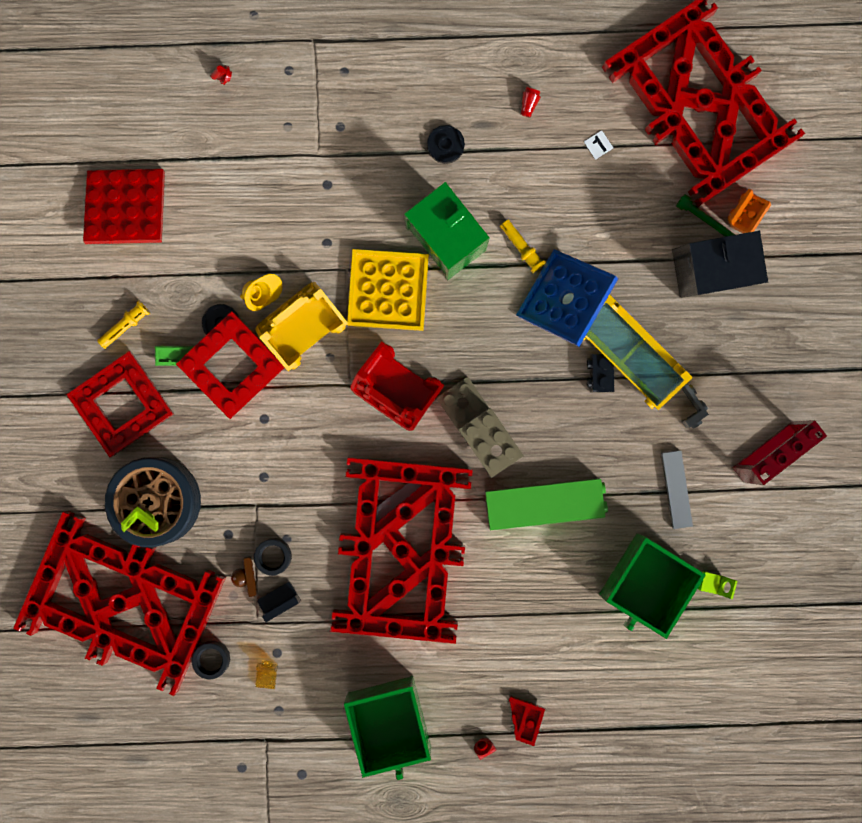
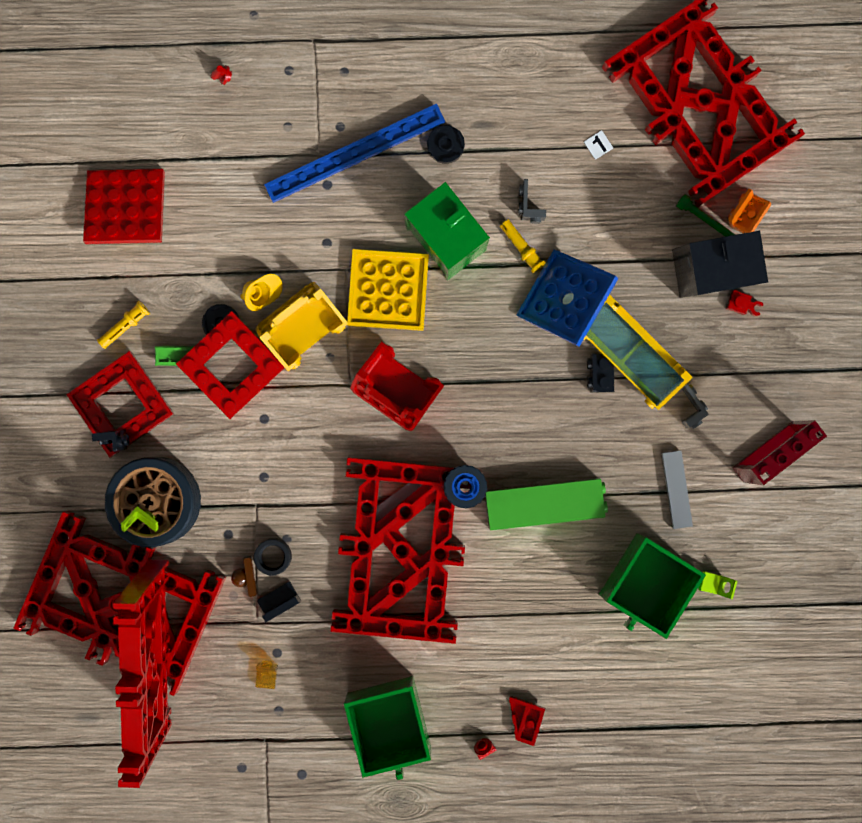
black tyre [191,640,231,680] -> none
dark tan bracket [436,377,524,478] -> none
red cone [520,87,541,118] -> none
none -> black bracket [92,430,130,452]
none -> red piece [113,560,172,788]
none -> blue plate [264,103,445,203]
none -> black wheel [443,465,487,509]
none -> dark grey bracket [518,179,546,224]
none -> red plate [726,290,764,316]

